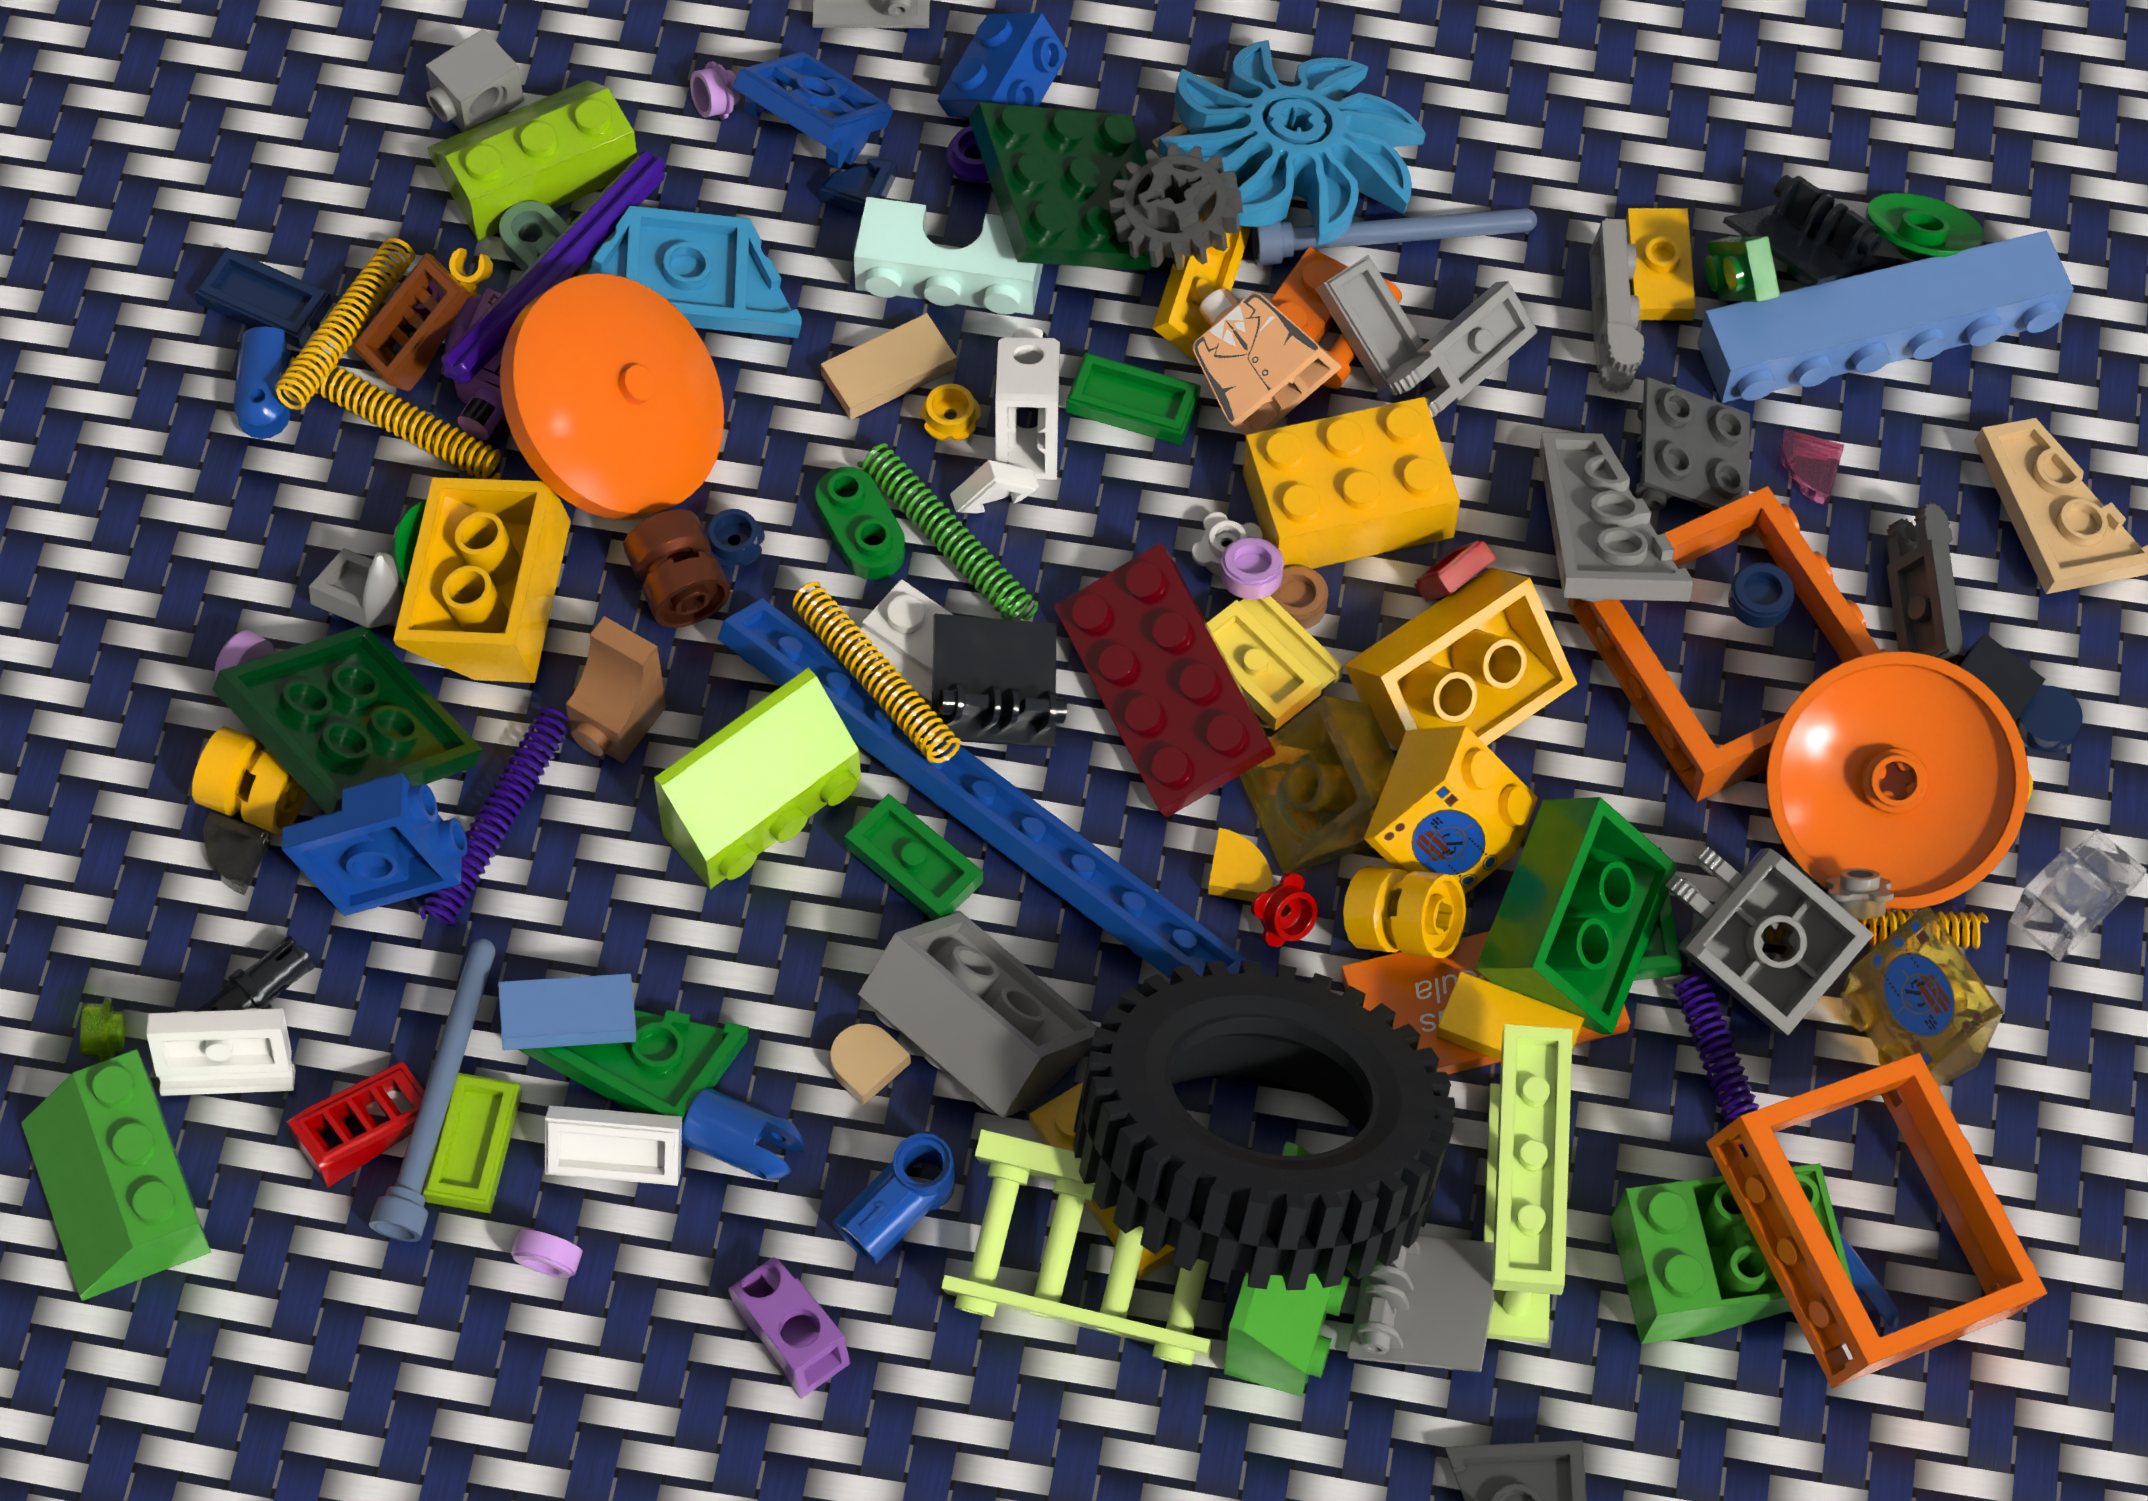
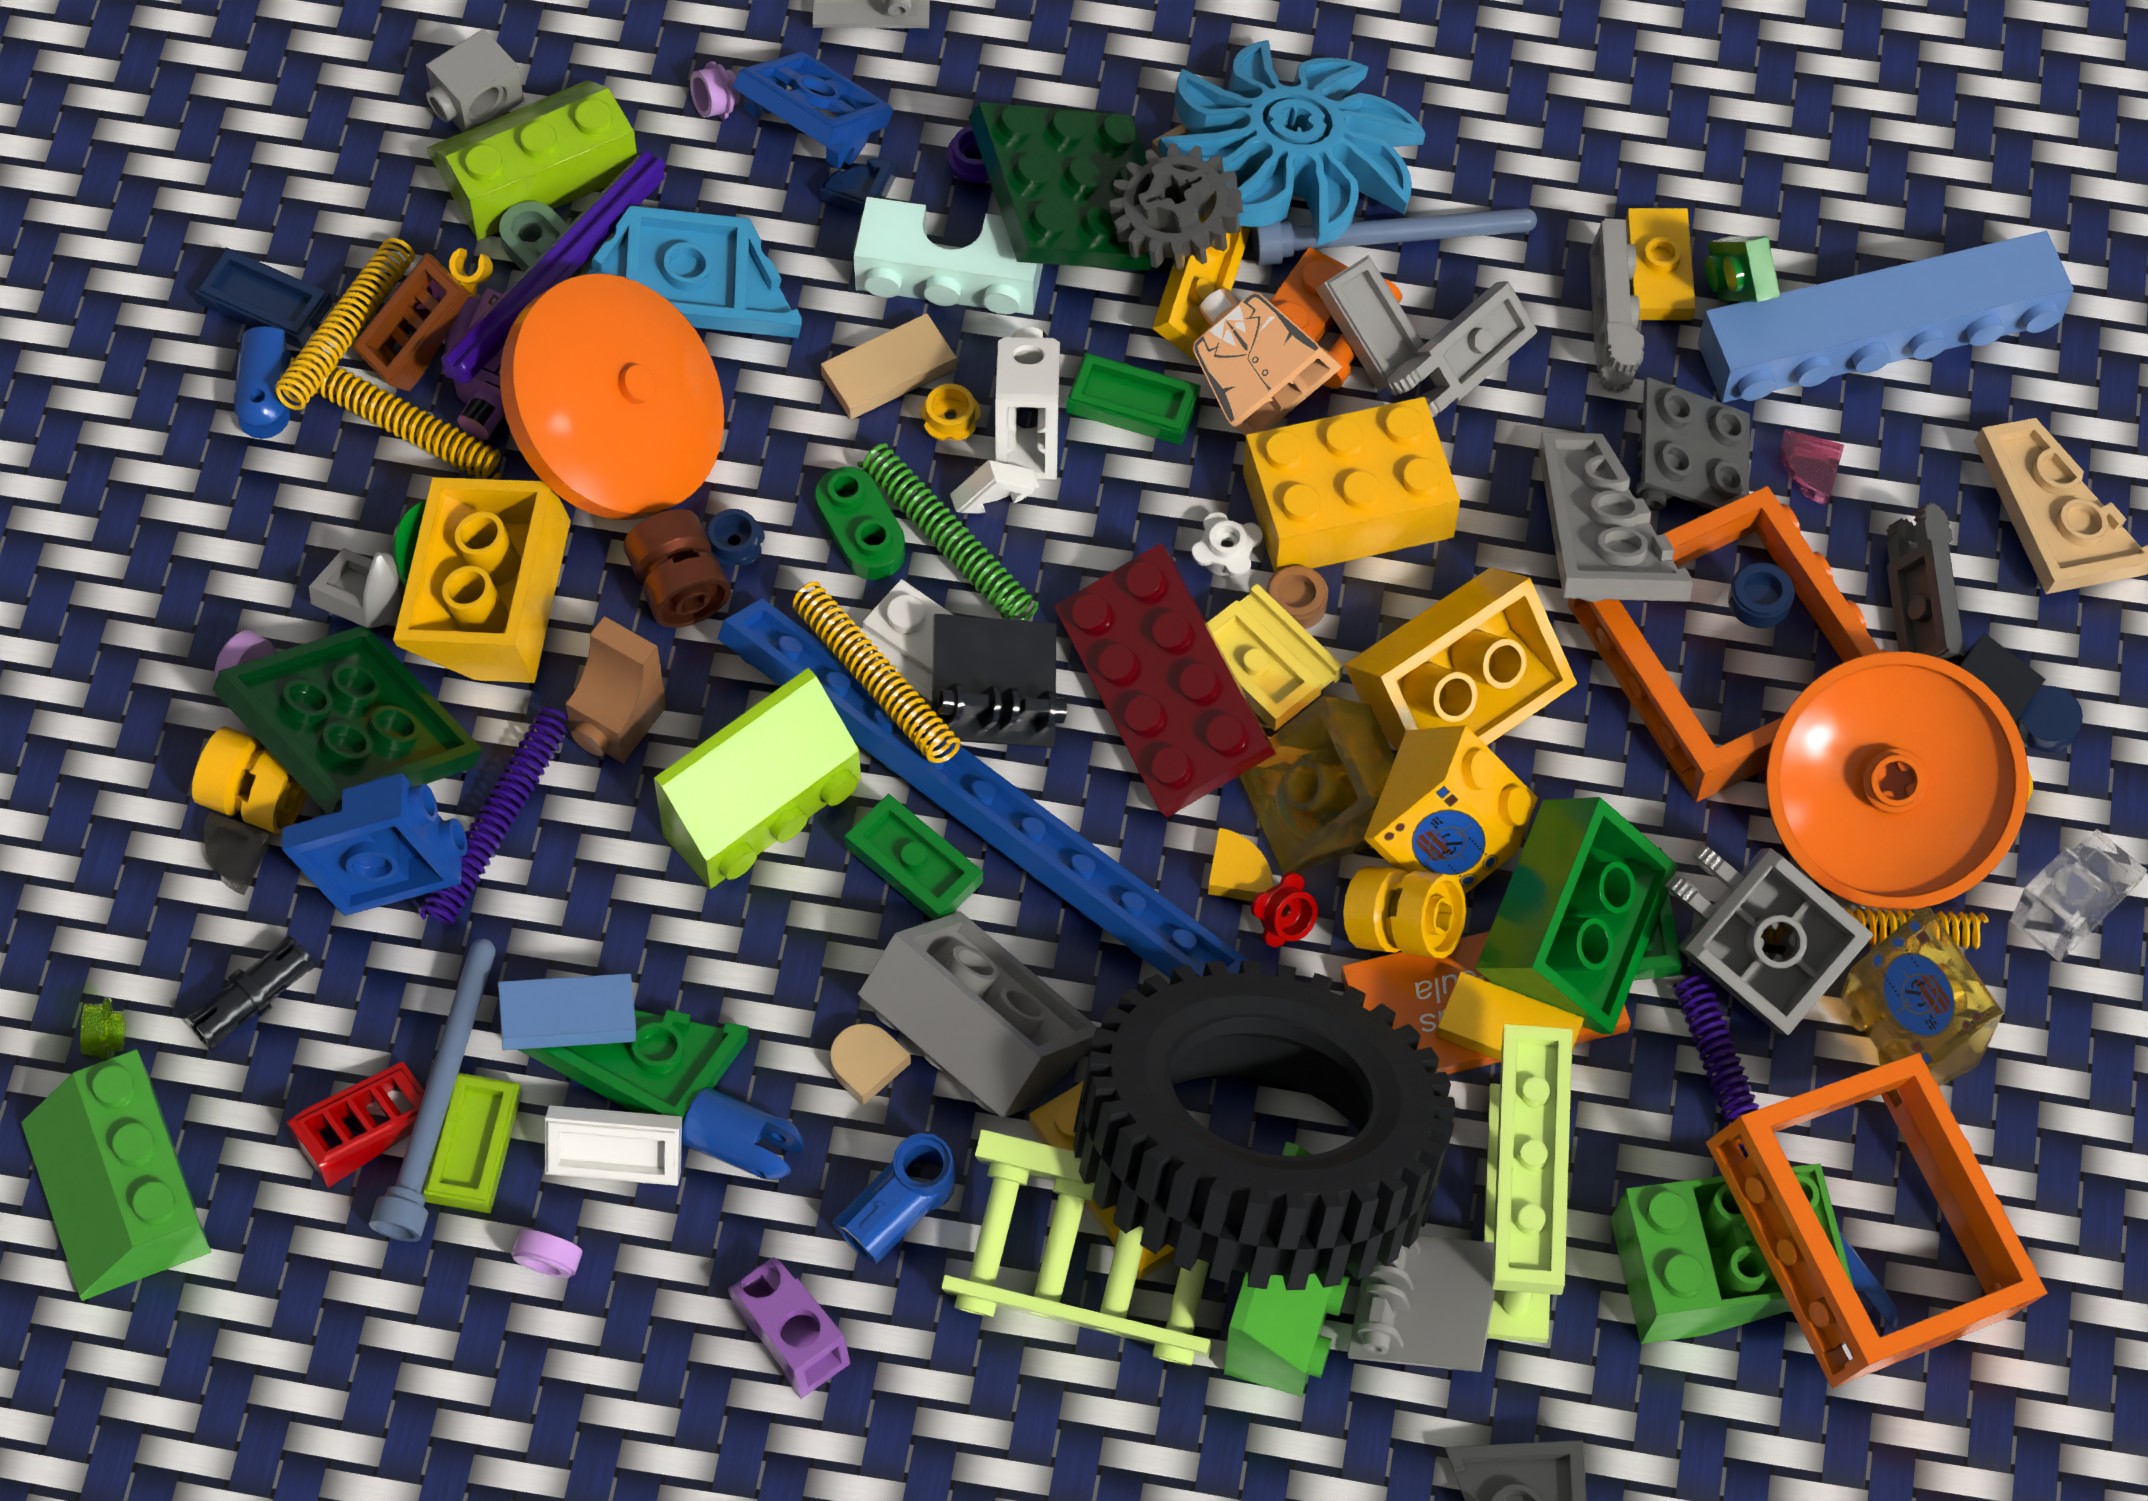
white plate [146,1008,296,1096] -> none
blue bracket [937,13,1067,116] -> none
lavender tile [1220,537,1284,600] -> none
tile [1414,540,1496,602] -> none
black hinge [1723,175,1882,285] -> none
light grey plate [1826,868,1894,919] -> none
green dish [1865,193,1985,261] -> none

